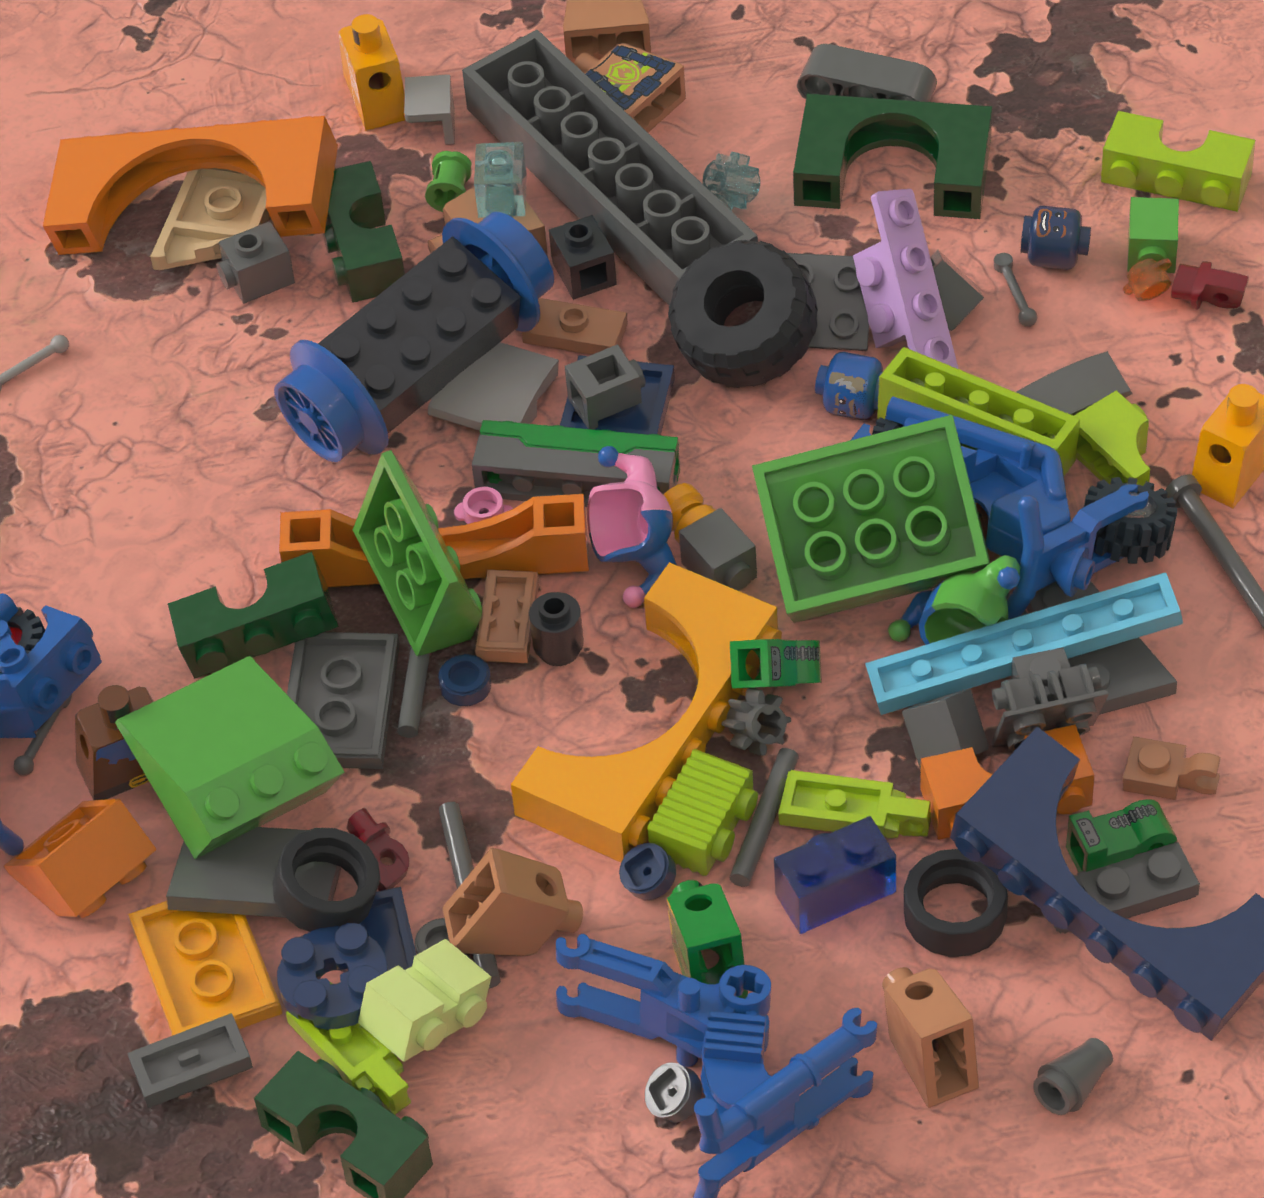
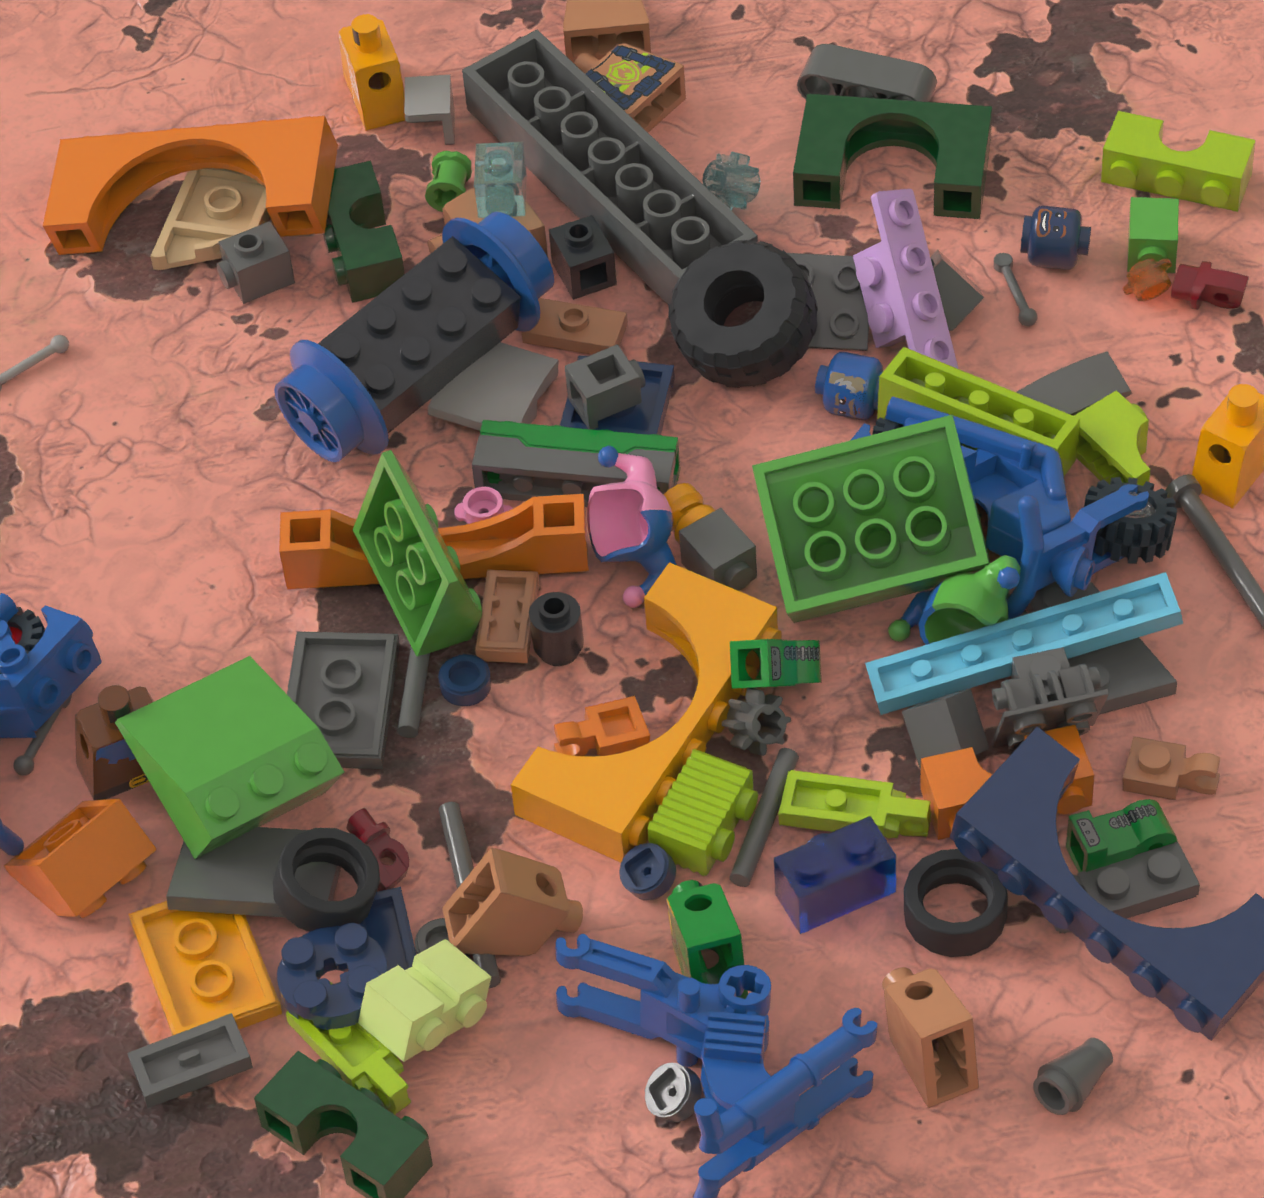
dark green arch [168,552,339,679] -> none
none -> orange plate [554,696,650,756]

